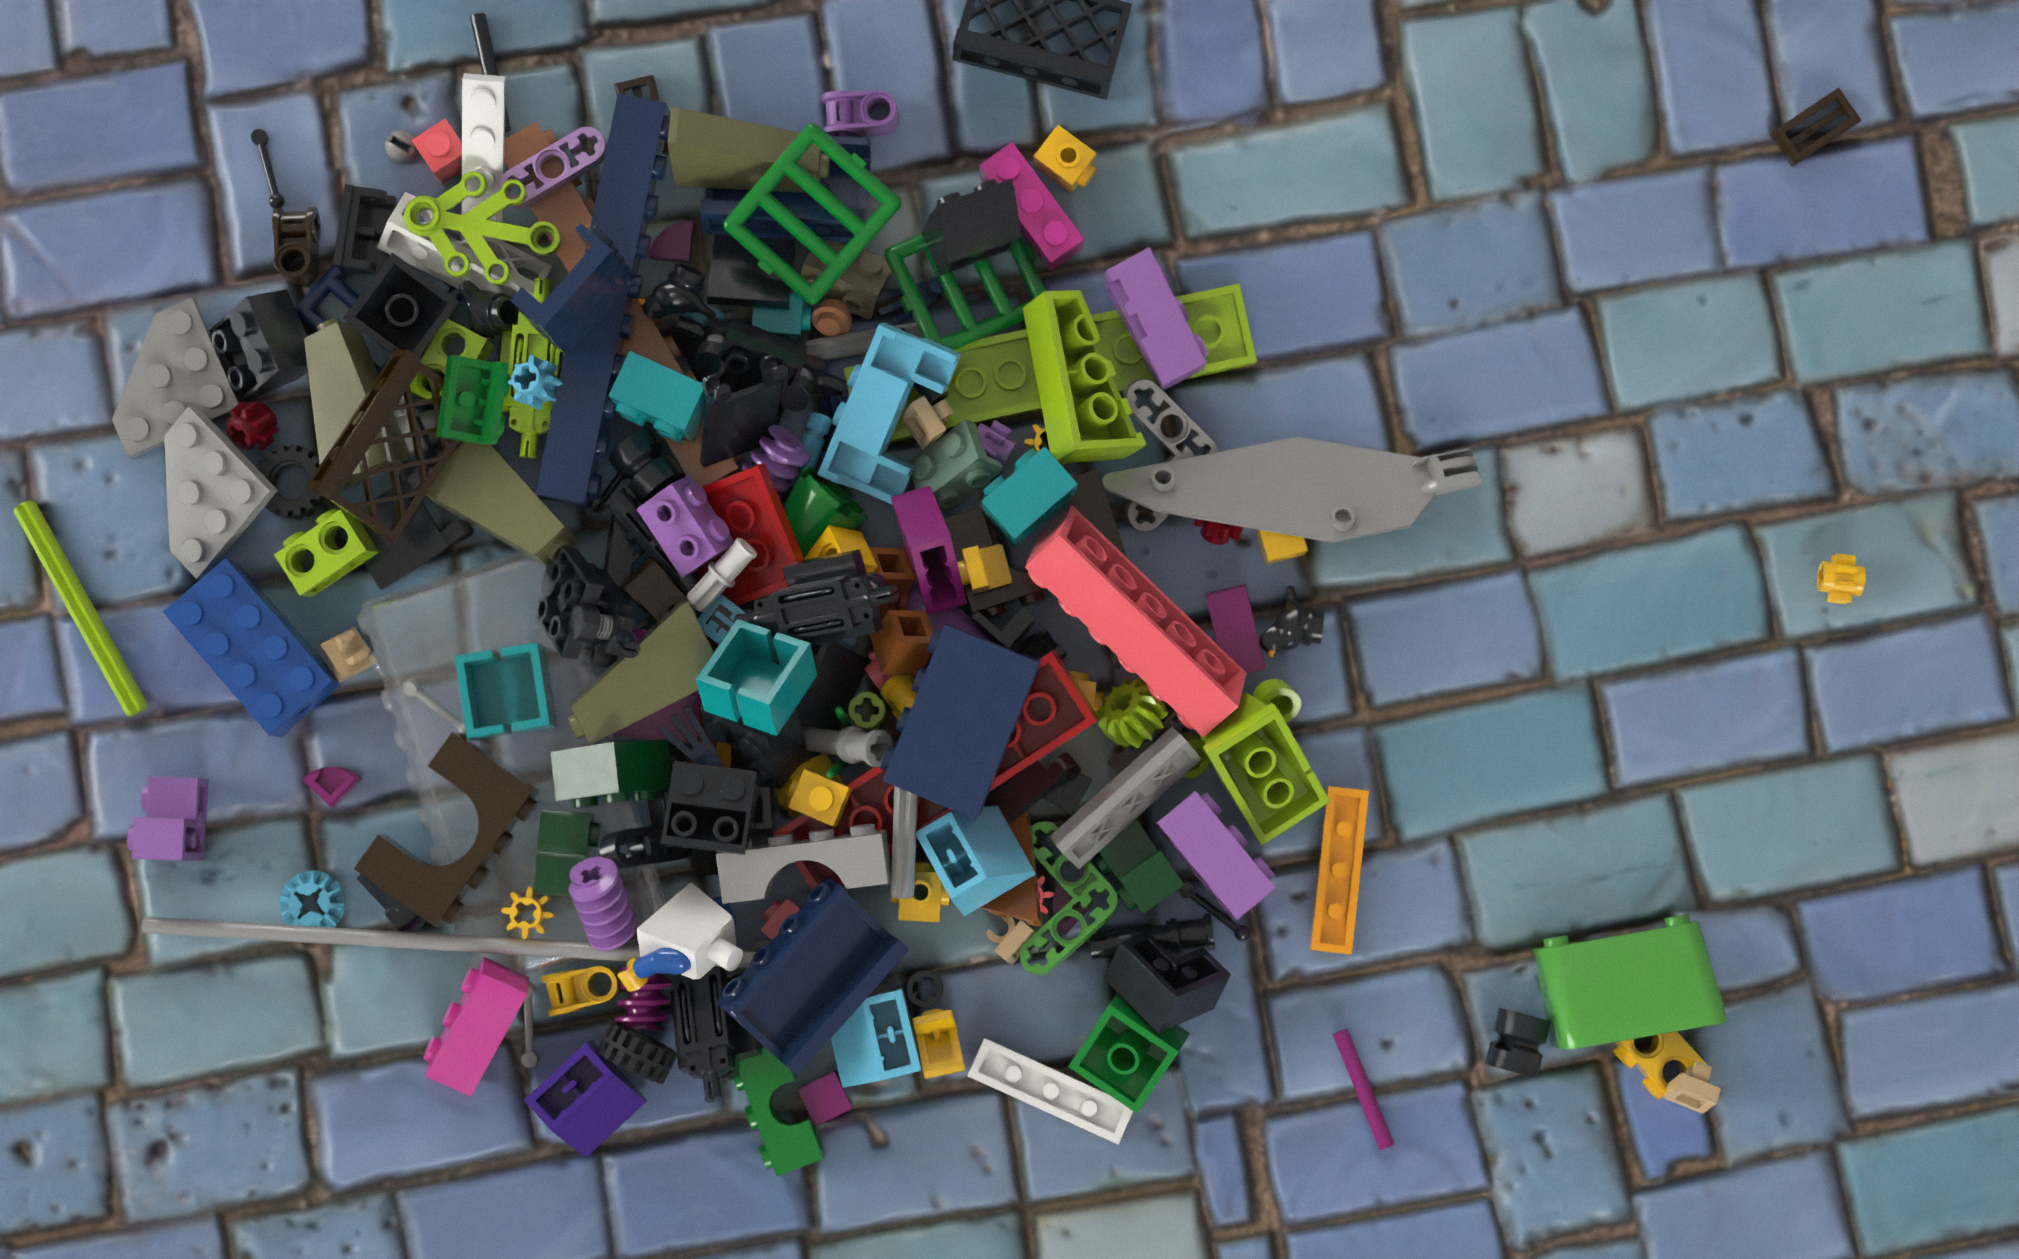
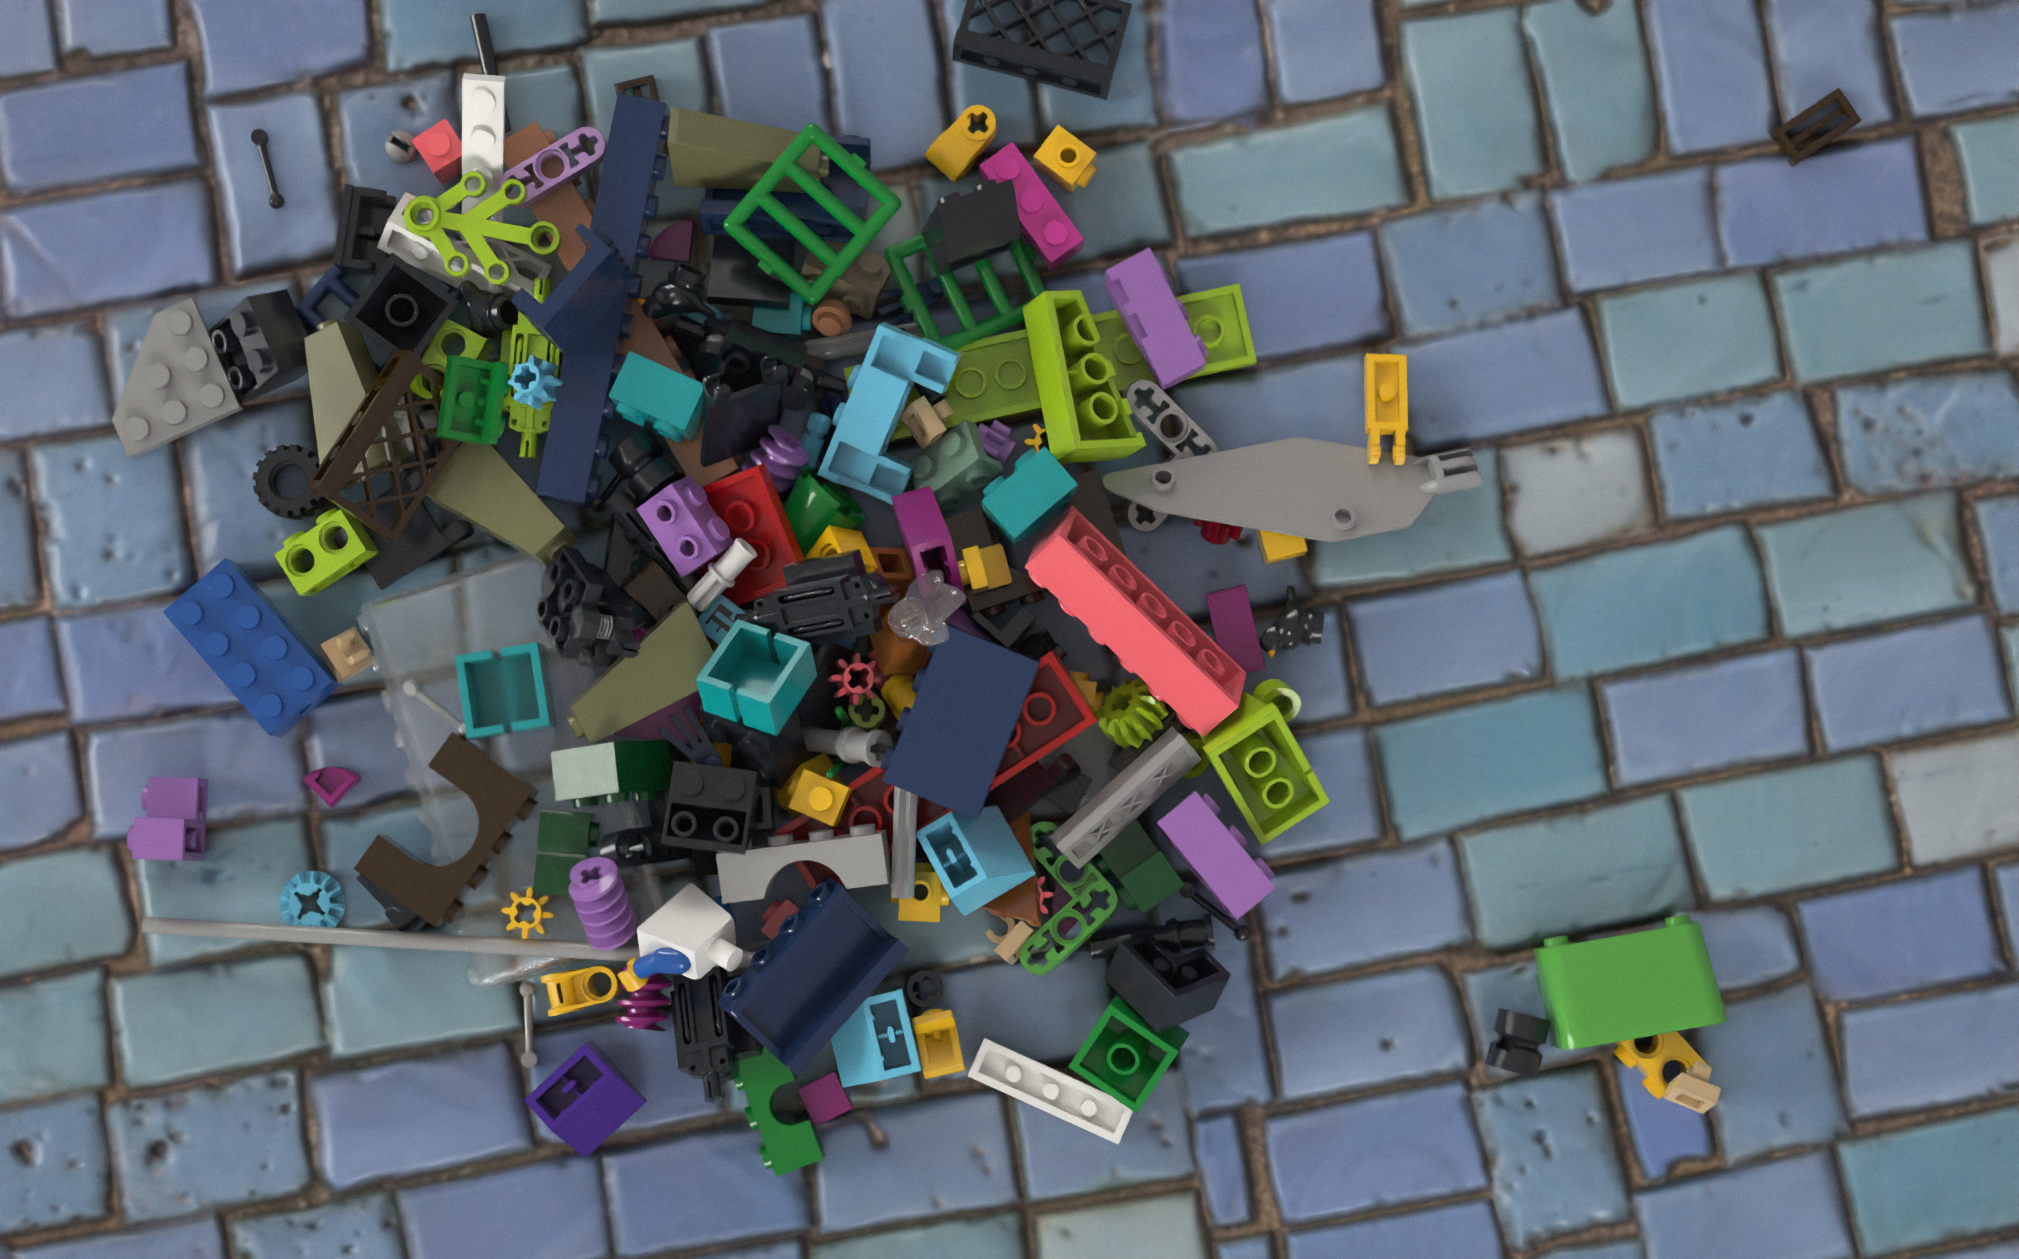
lime axle [14,500,148,717] -> none
light grey plate [164,406,278,579] -> none
dark red gear [226,401,278,452] -> none
dark brown piece [272,207,321,287] -> none
dark pink brick [423,957,529,1097] -> none
black tyre [597,1021,677,1084] -> none
medium lavender piece [821,90,900,137] -> none
light orange plate [1309,786,1369,955] -> none
magenta bar [1332,1028,1395,1150] -> none
yellow gear [1817,553,1866,604] -> none
none -> coral gear [828,653,882,706]
none -> clear plate [888,570,967,646]
none -> yellow piece [924,105,997,183]
none -> yellow hinge [1364,353,1408,465]

